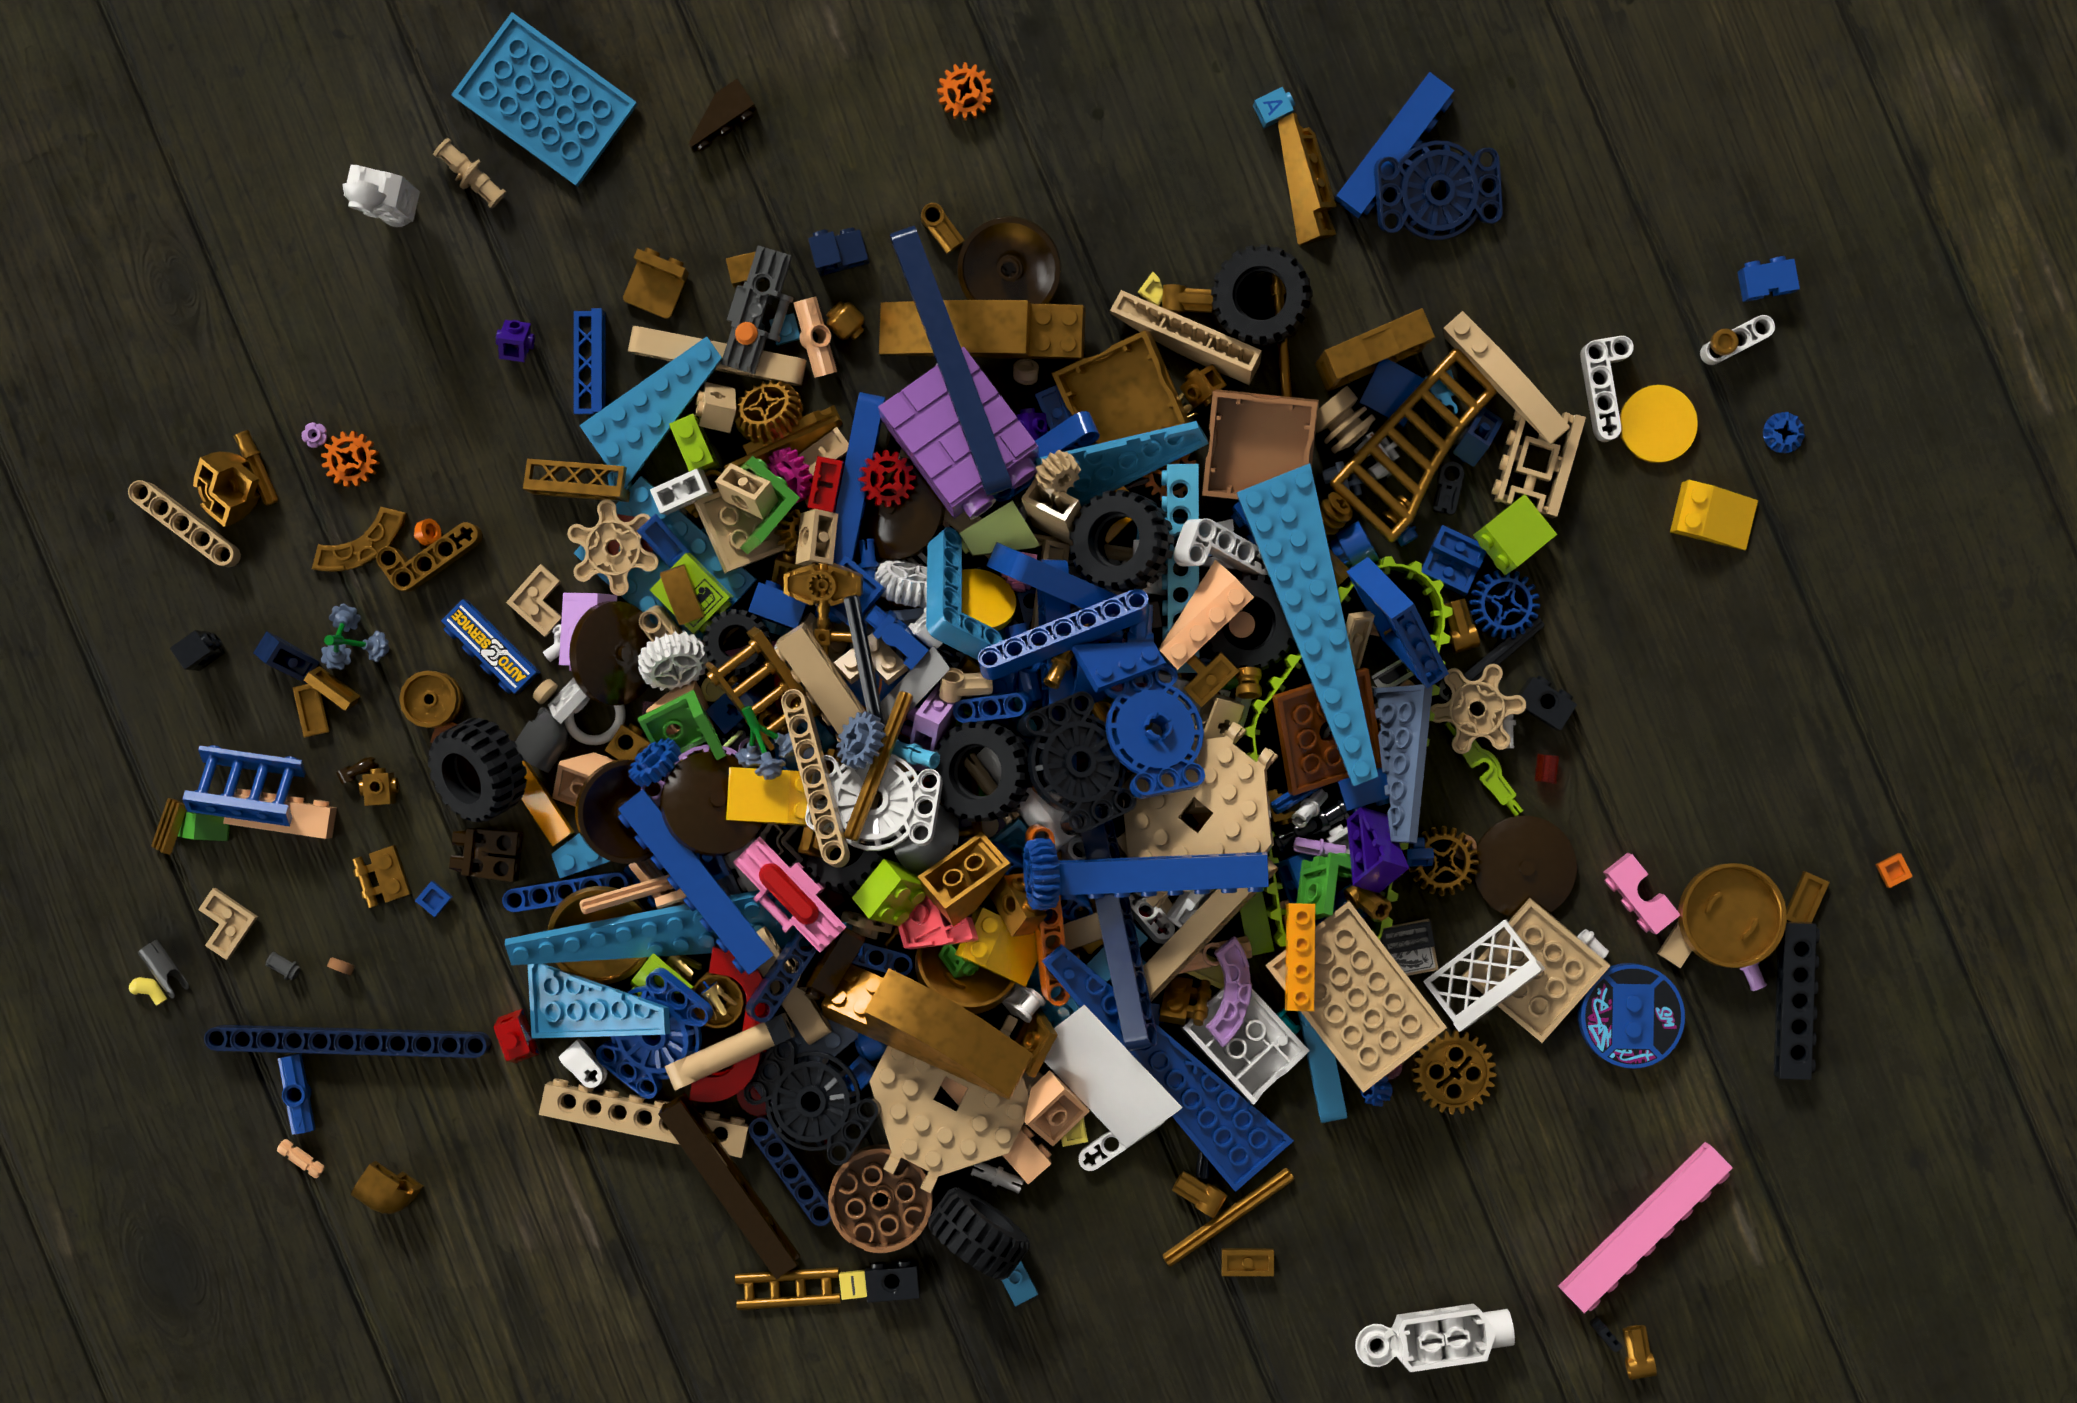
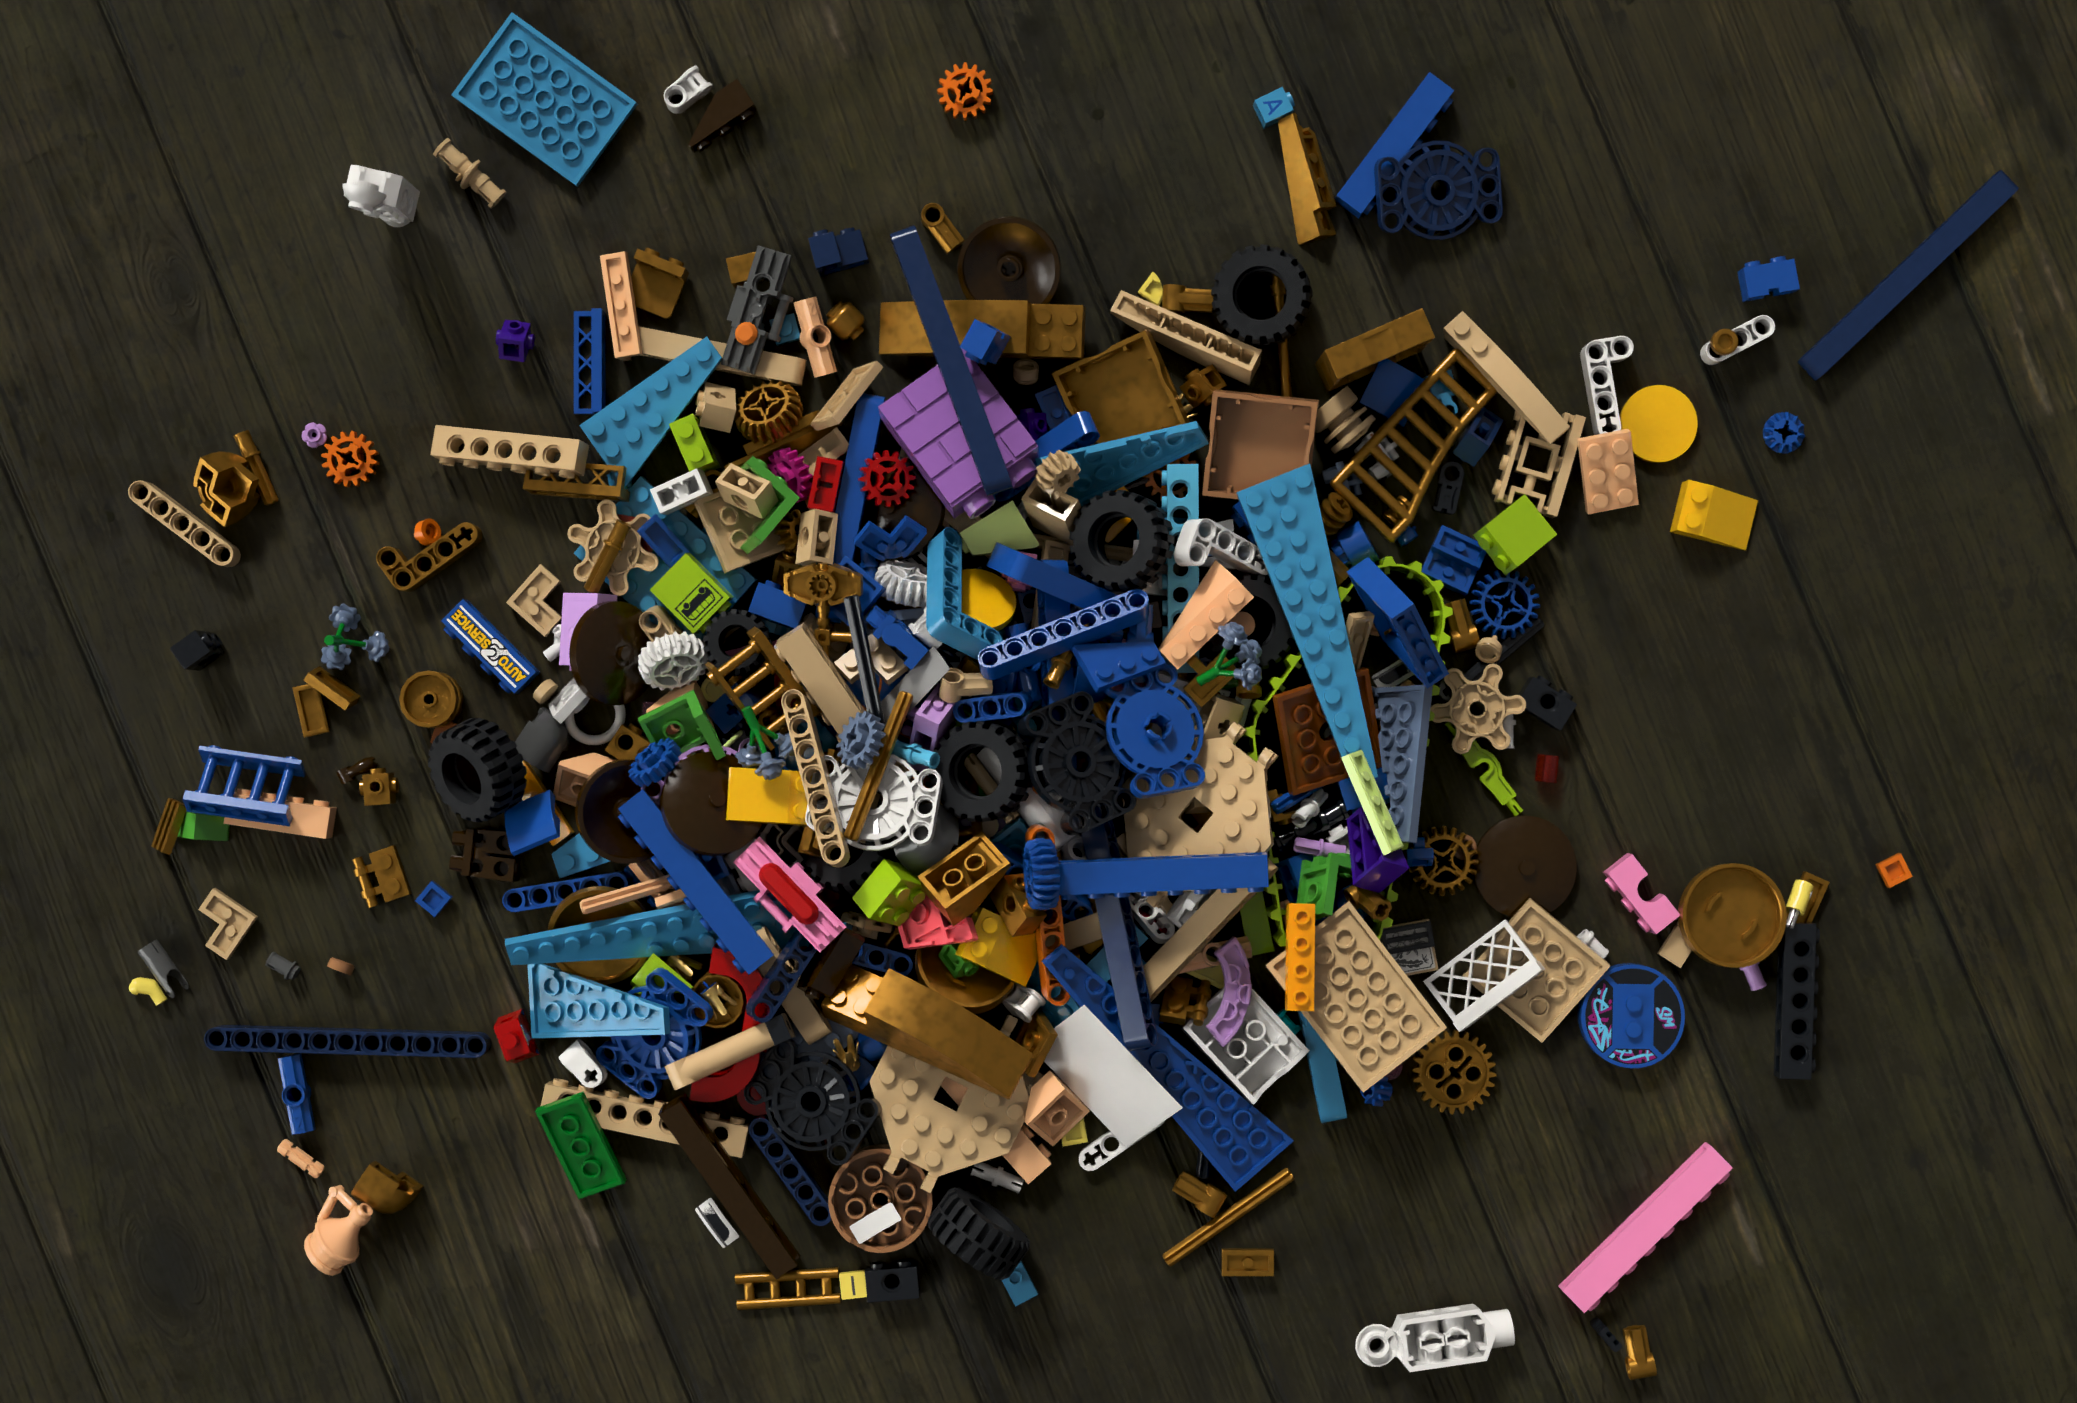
dark blue slope [253,631,320,684] -> none
pearl gold tile [312,507,407,572] -> none
pearl gold slope [660,564,704,626] -> none
none -> light nougat piece [304,1185,373,1276]
none -> tan brick [430,425,589,479]
none -> blue slope [504,789,560,856]
none -> green tile [535,1091,627,1199]
none -> pearl gold axle [584,519,631,593]
none -> light nougat fence [600,251,643,361]
none -> white piece [664,65,713,114]
none -> sticker [695,1198,739,1248]
none -> tan tile [811,361,883,431]
none -> pearl gold piece [833,1034,860,1072]
none -> white sticker [850,1202,901,1244]
none -> blue plate [853,515,927,561]
none -> blue brick [960,319,1011,365]
none -> sand blue plant [1196,622,1262,691]
none -> yellowish green tile [1341,750,1404,856]
none -> tan tile [1475,635,1503,663]
none -> light nougat plate [1577,429,1639,515]
none -> light yellow piece [1786,880,1814,929]
none -> dark blue beam [1797,170,2019,381]

